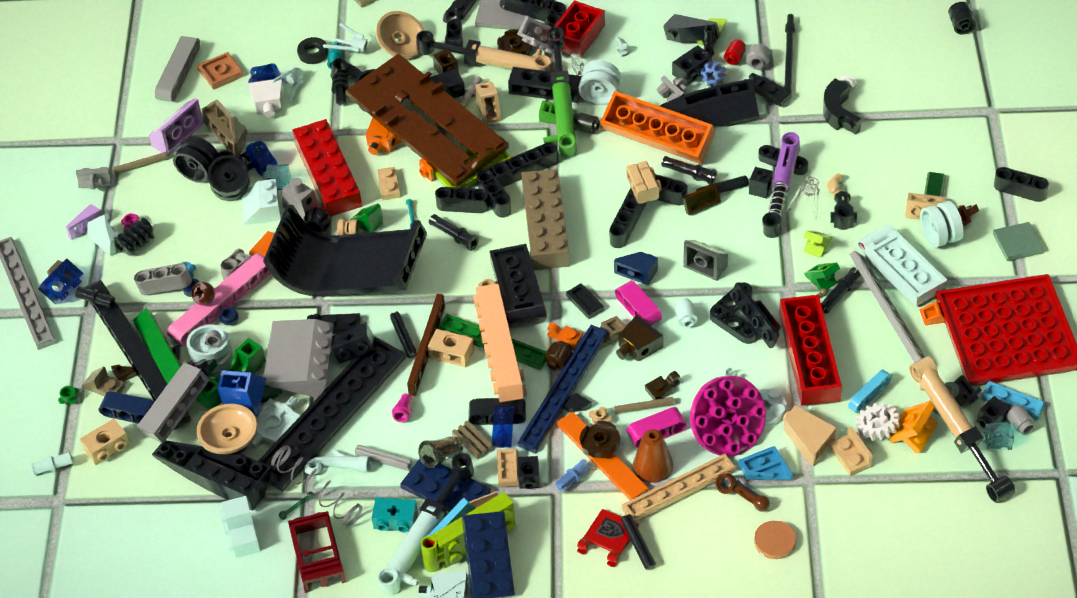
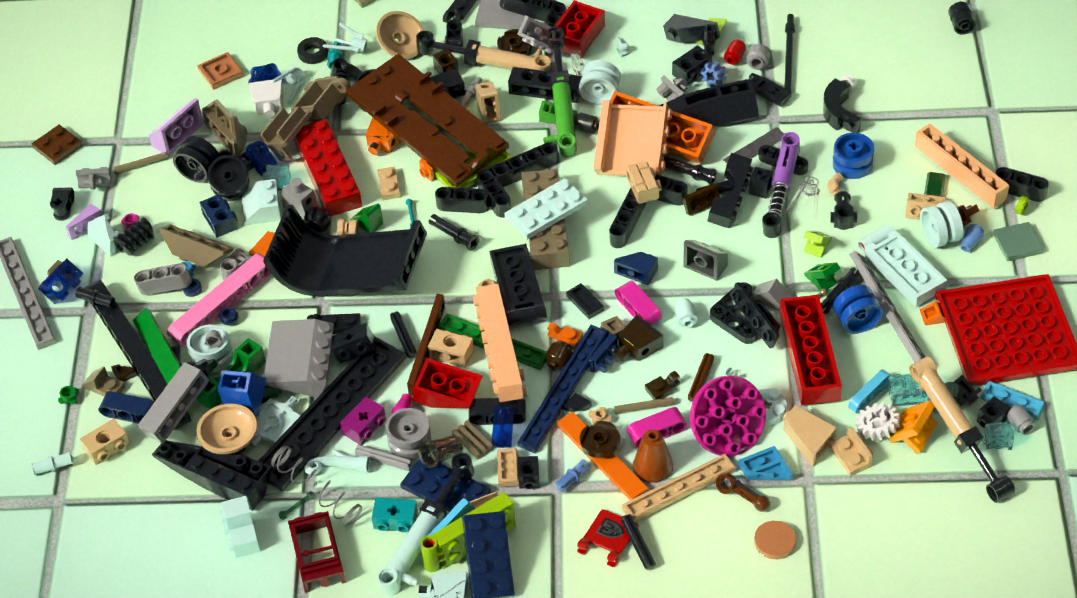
light grey beam [155,36,200,102] -> none
reddish brown piece [191,281,215,306] -> none
none -> reddish brown plate [31,124,83,165]
none -> black piece [50,187,75,221]
none -> dark tan wedge [160,224,233,267]
none -> dark blue brick [199,194,238,238]
none -> dark tan piece [260,76,351,161]
none -> magenta brick [340,397,386,445]
none -> light grey wheel [386,408,432,460]
none -> red slope [412,358,483,409]
none -> light aqua plate [505,178,588,240]
none -> dark blue plate [589,333,619,373]
none -> light nougat panel [593,100,672,176]
none -> reddish brown axle [688,353,714,401]
none -> black arch [707,152,754,228]
none -> flat silver sticker [723,127,784,163]
none -> light grey slope [751,279,792,311]
none -> blue wheel [832,132,874,179]
none -> blue wheel [833,285,884,334]
none -> clear light blue brick [888,374,931,407]
none -> light nougat brick [915,123,1009,209]
none -> medium blue cone [960,224,984,252]
none -> lime tile [1015,195,1030,215]

